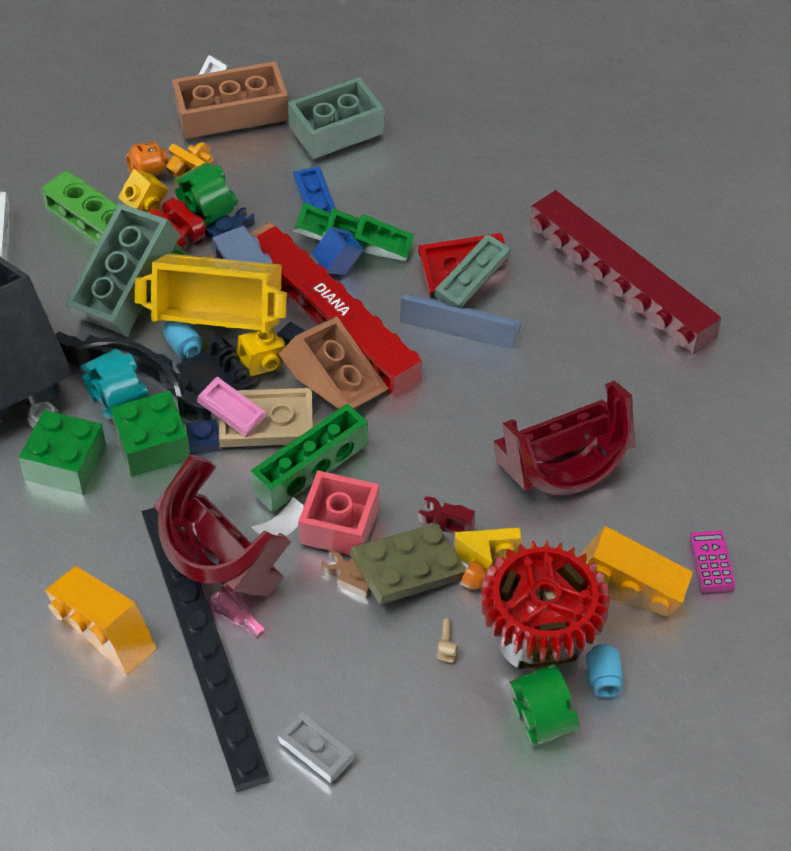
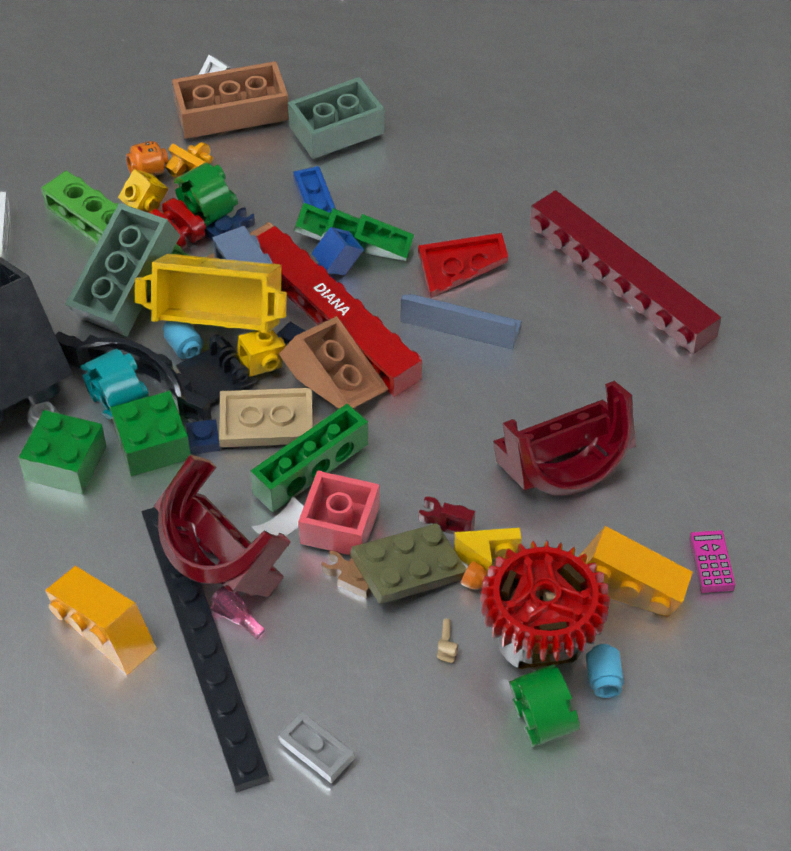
bright pink tile [197,377,266,437] -> none
sand green plate [435,234,511,308] -> none

